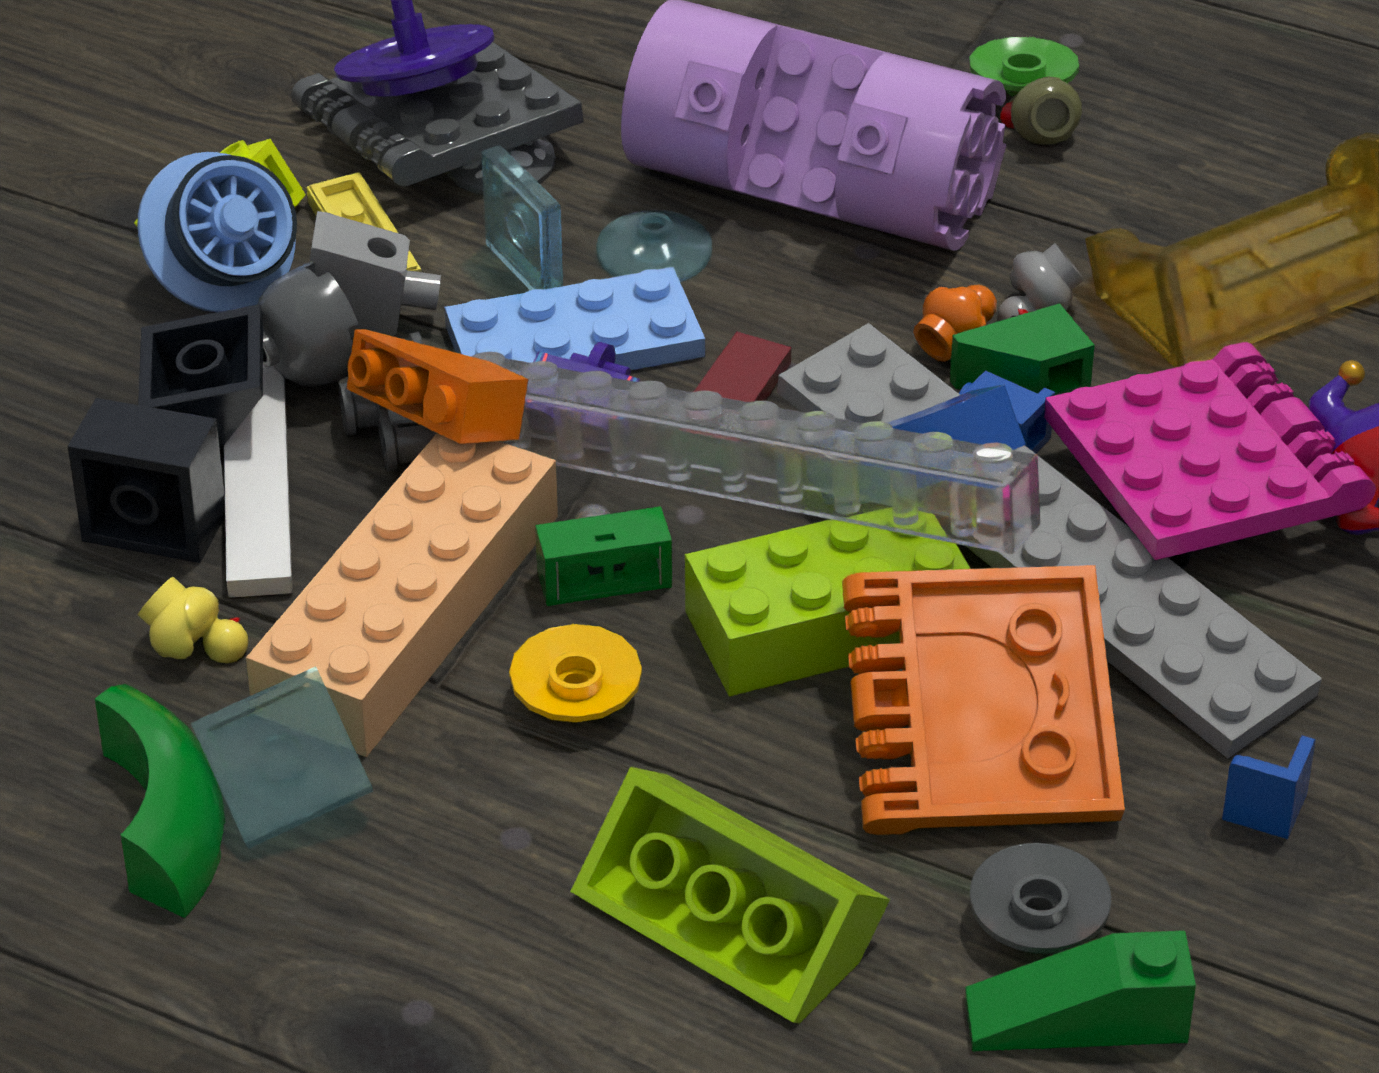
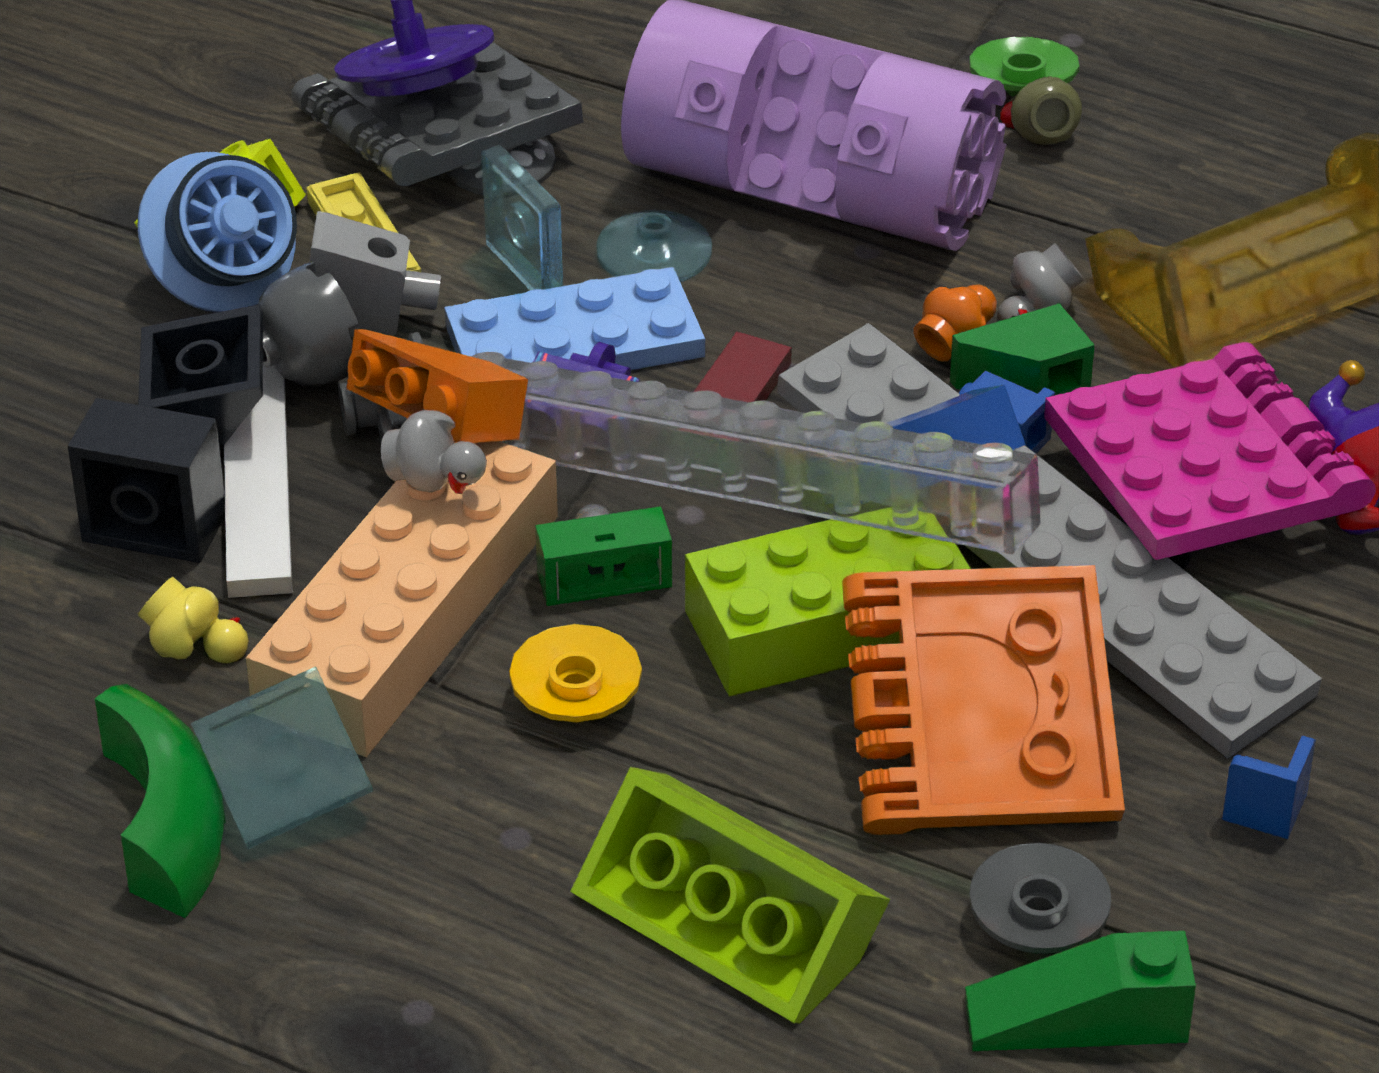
none -> light grey animal [381,410,487,494]

